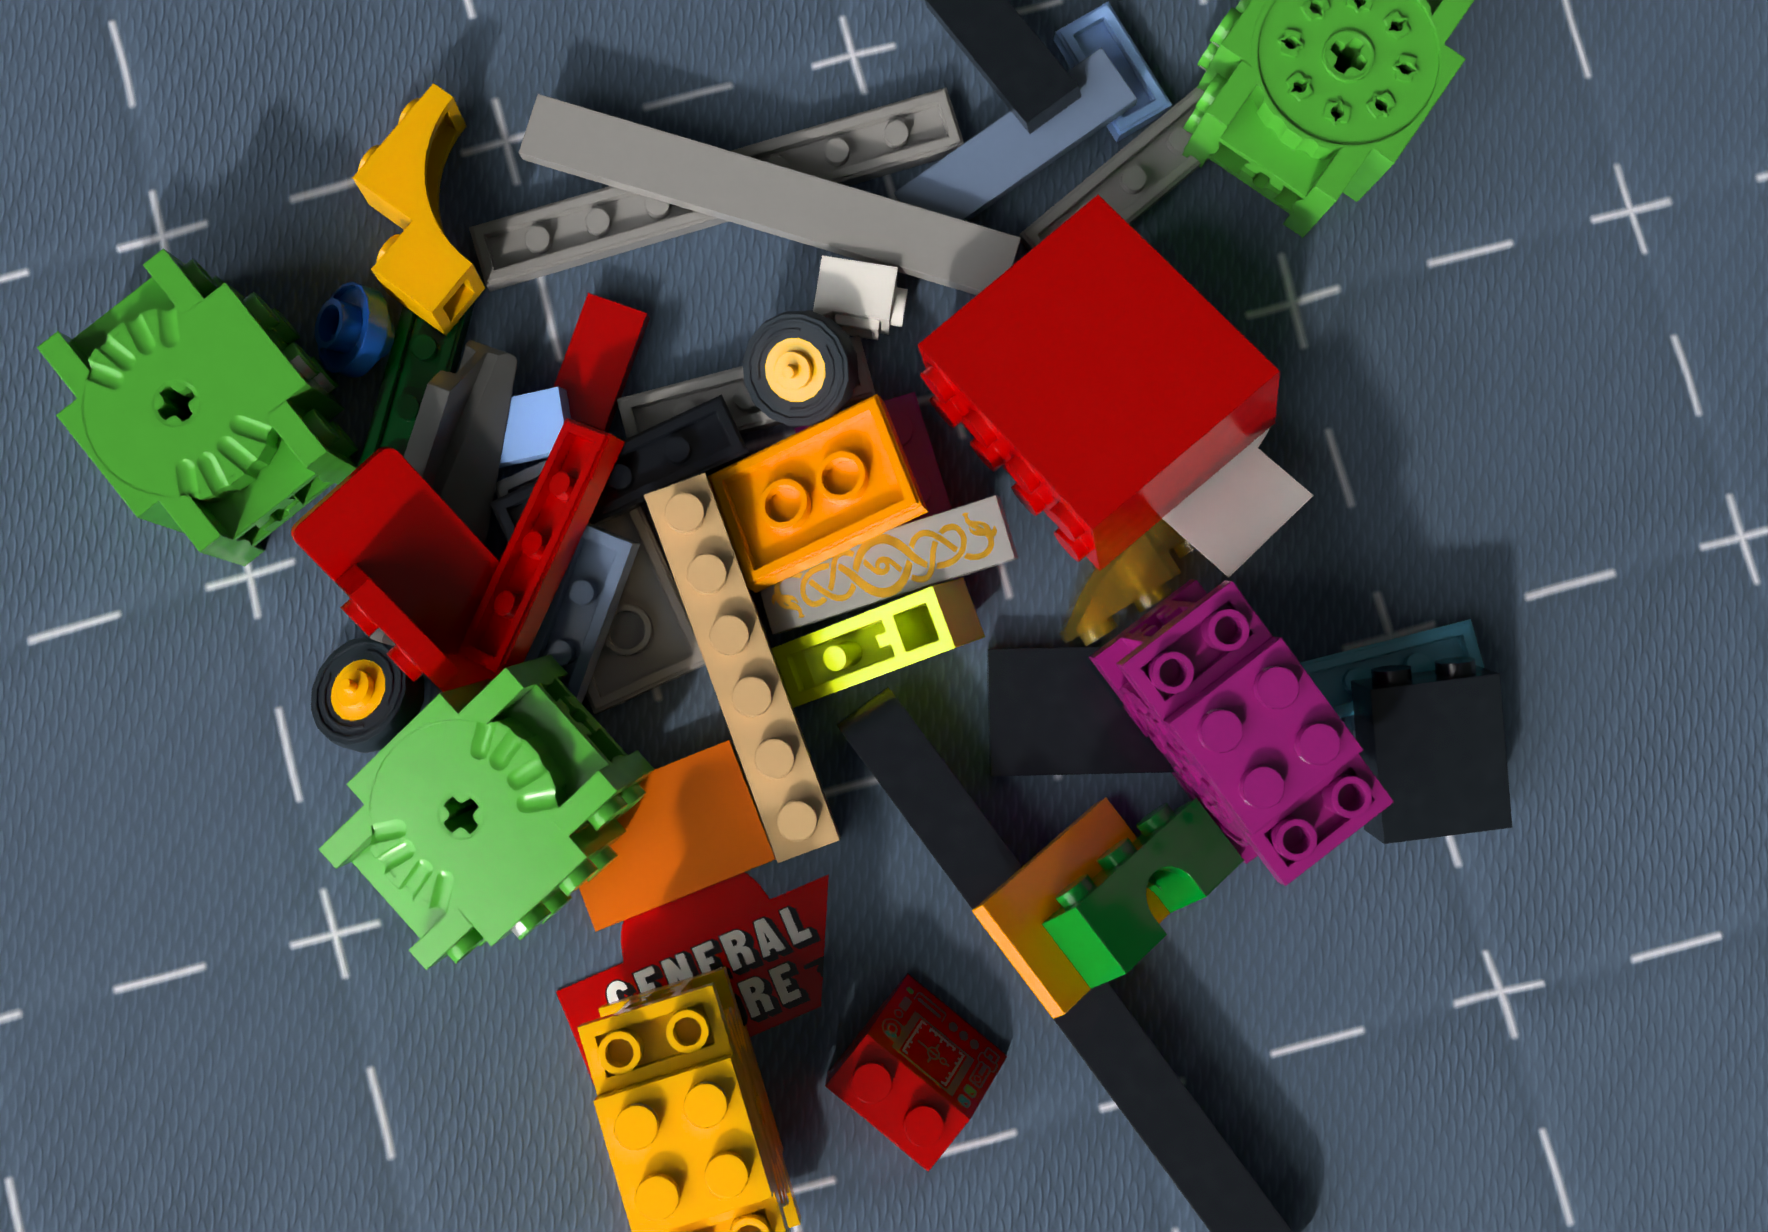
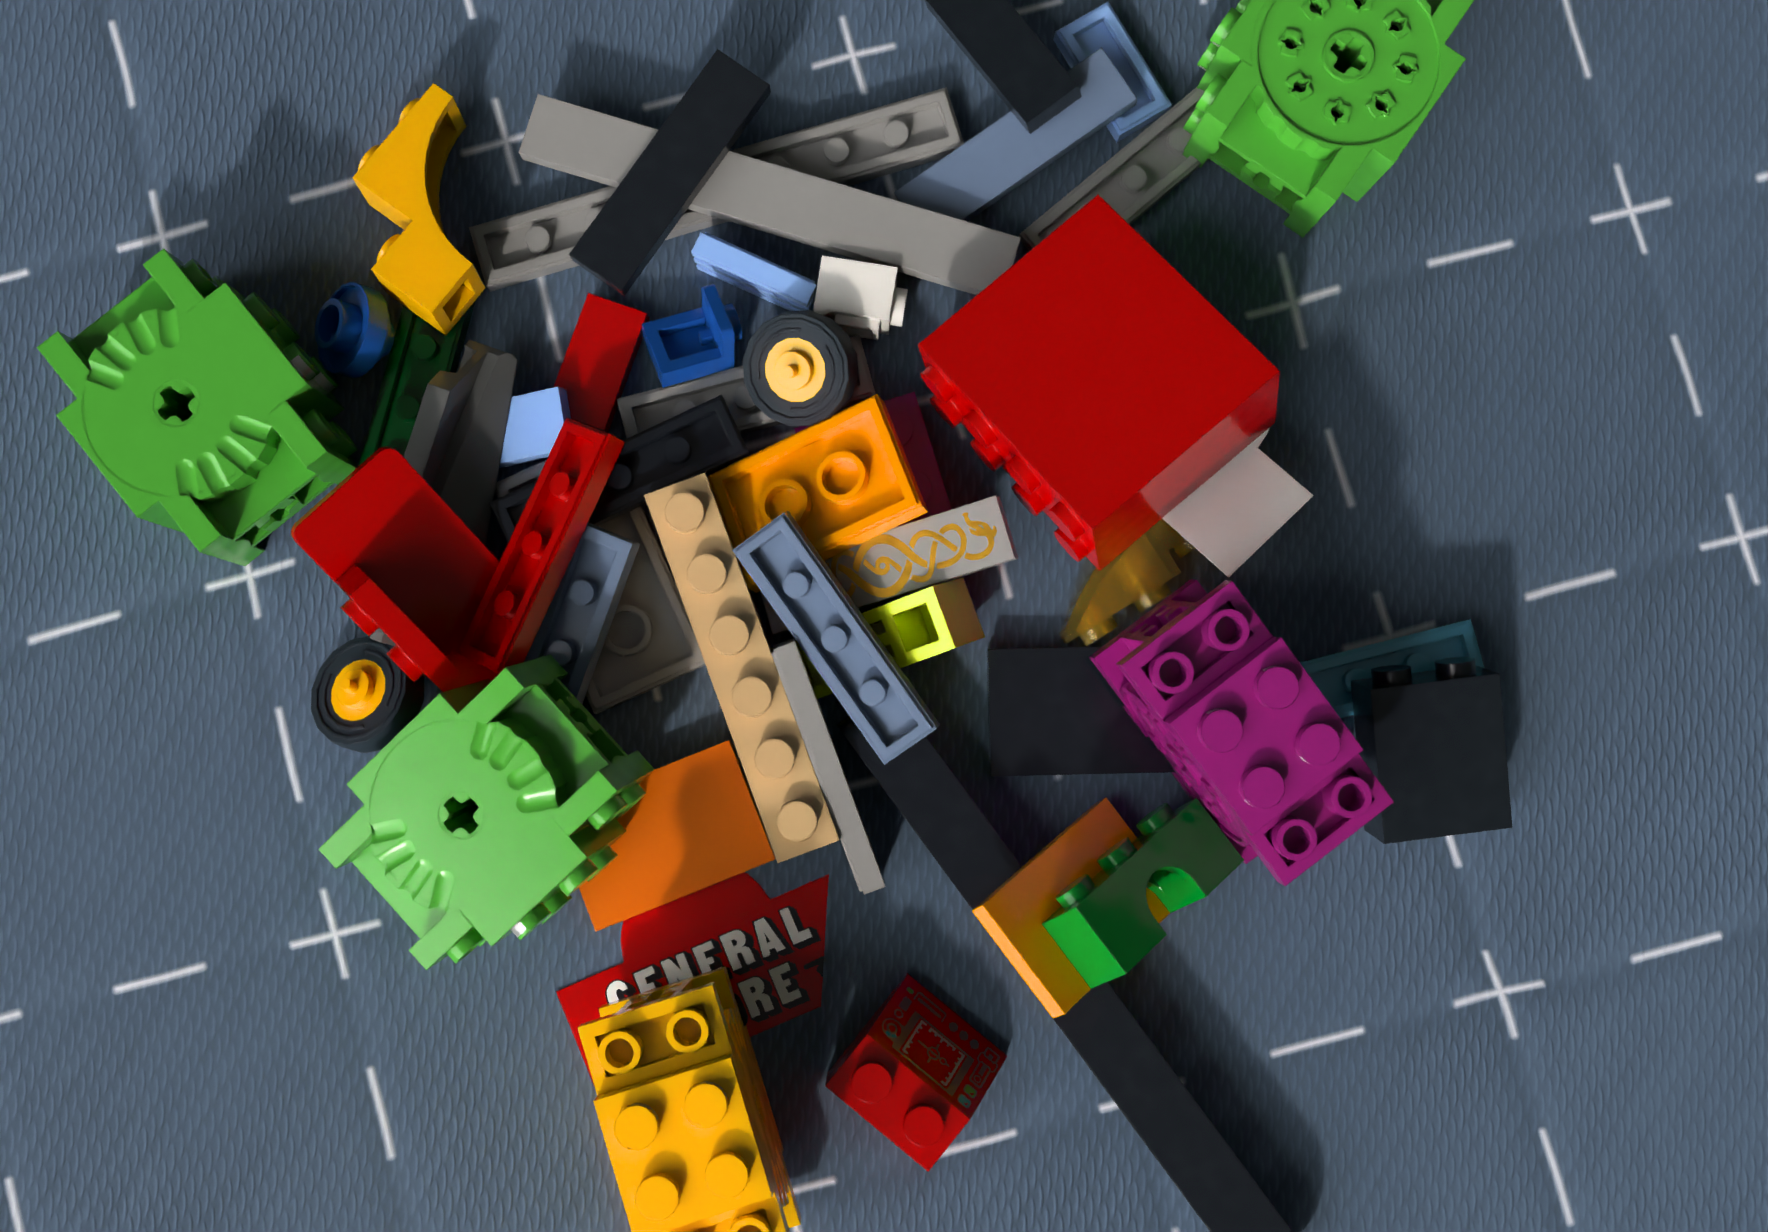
none -> black tile [569,49,771,296]
none -> blue bracket [642,284,742,388]
none -> light blue tile [691,232,817,311]
none -> sand blue tile [732,511,940,765]
none -> light grey tile [771,638,886,895]

